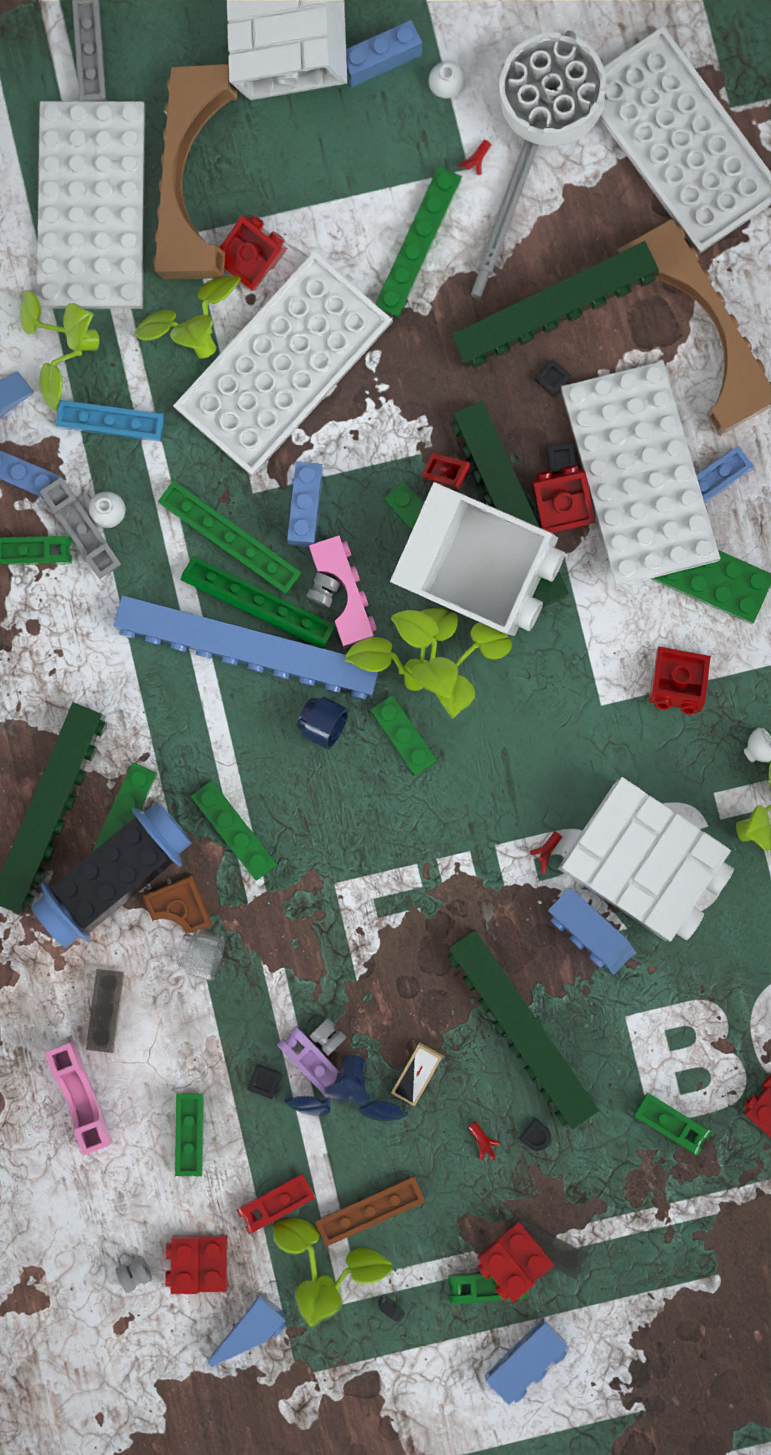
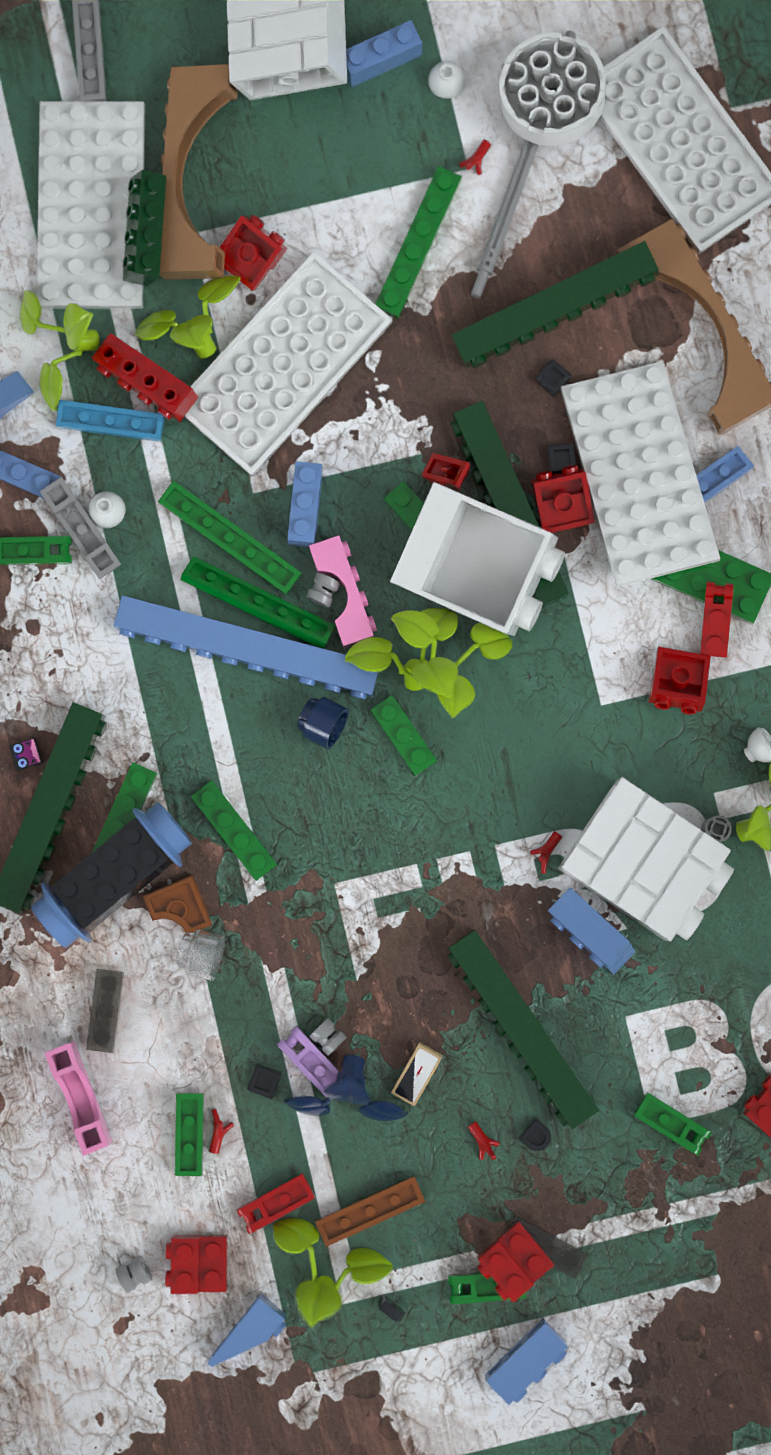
none -> tile [9,737,43,771]
none -> red brick [92,333,199,422]
none -> dark green brick [123,170,166,286]
none -> red bar [209,1109,234,1154]
none -> red plate [700,582,734,658]
none -> light grey wheel [701,815,732,842]

